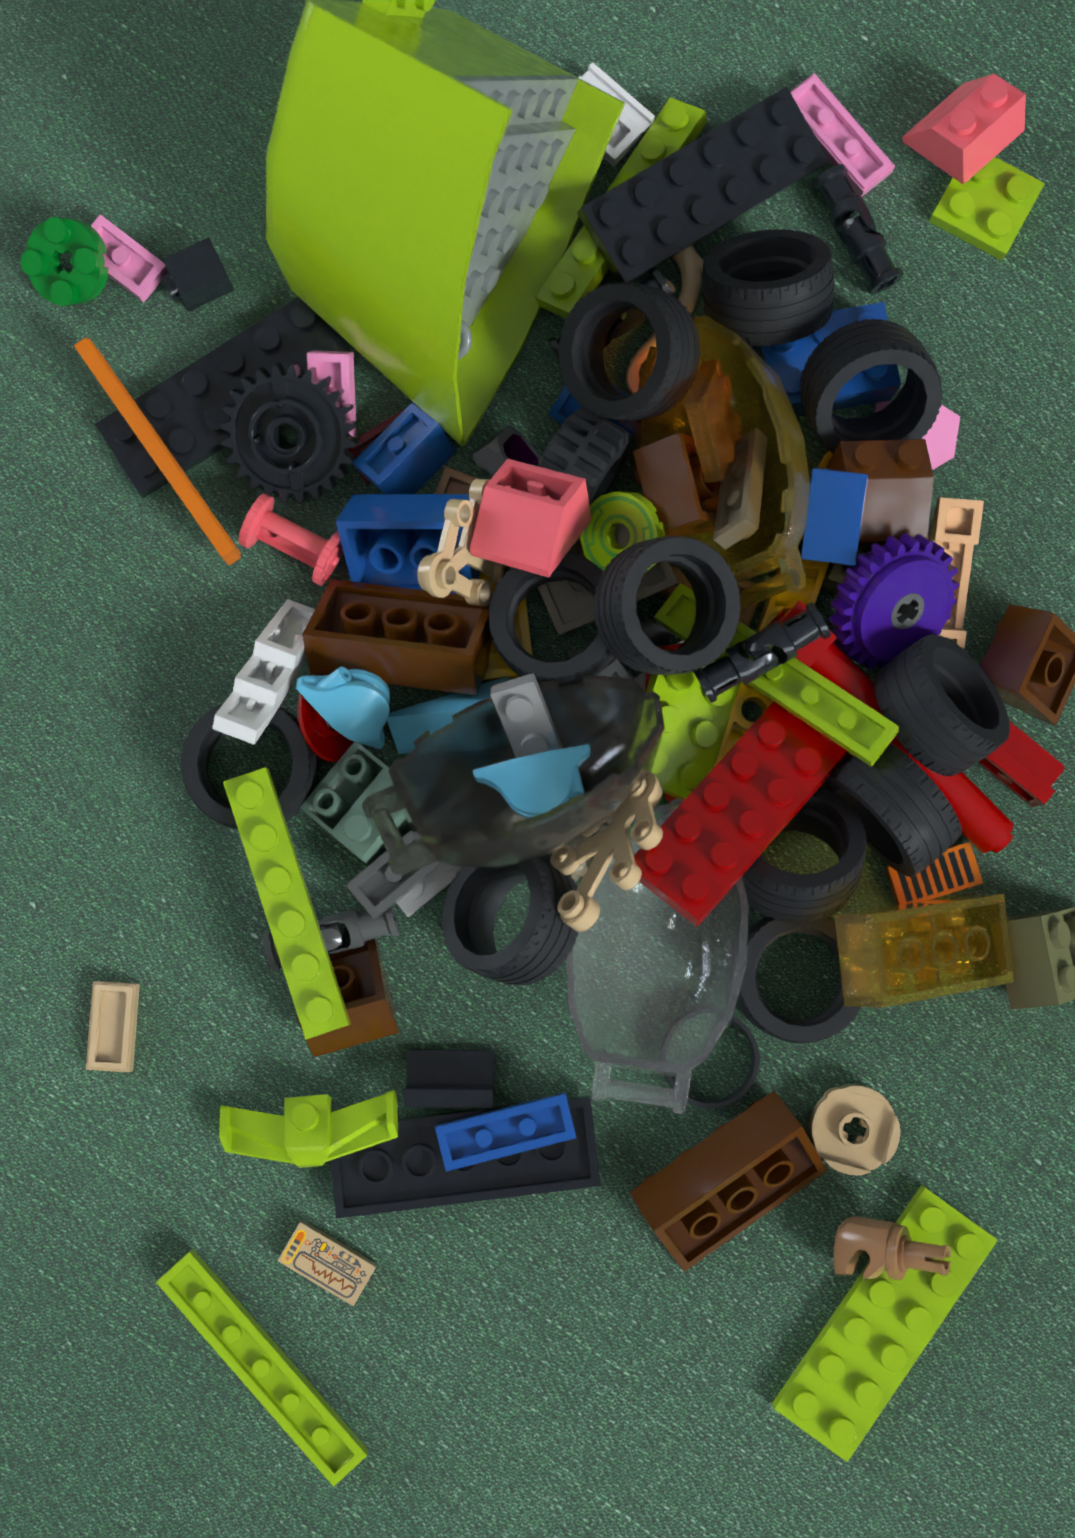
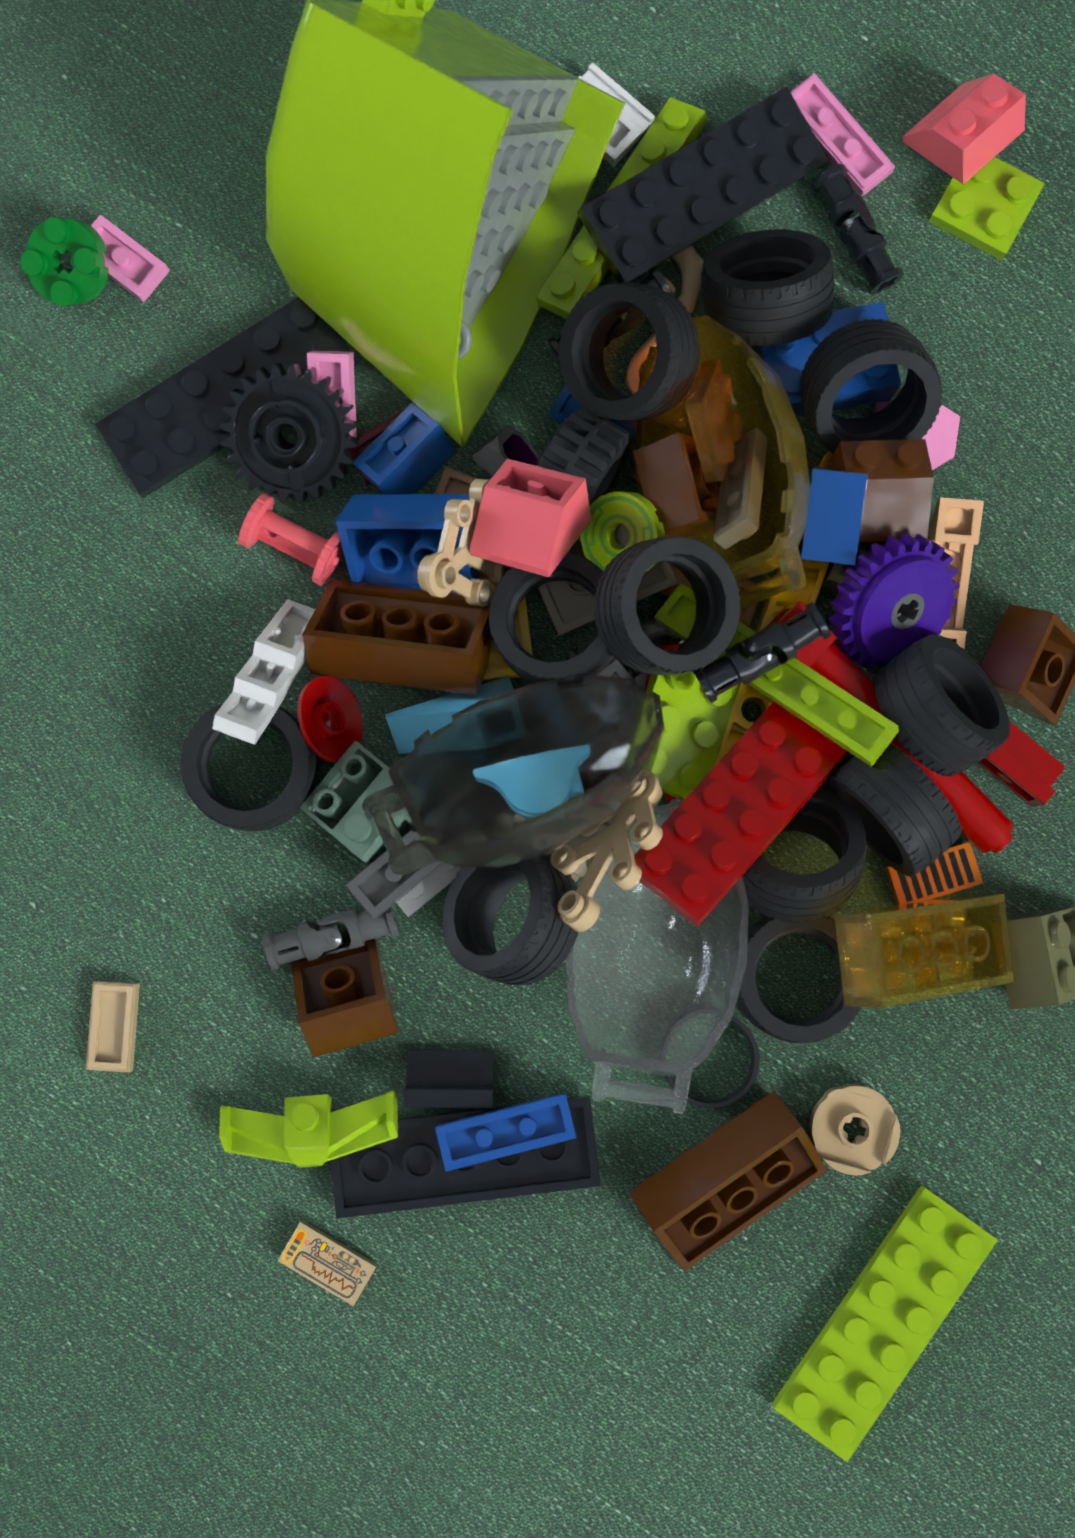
orange tile [73,337,242,566] -> none
lime plate [156,1249,369,1487] -> none
black brick [162,237,234,312] -> none
lime plate [223,767,351,1040] -> none
medium azure hat [296,666,390,749] -> none
light grey plate [490,673,563,758] -> none
medium nougat piece [833,1216,951,1281] -> none

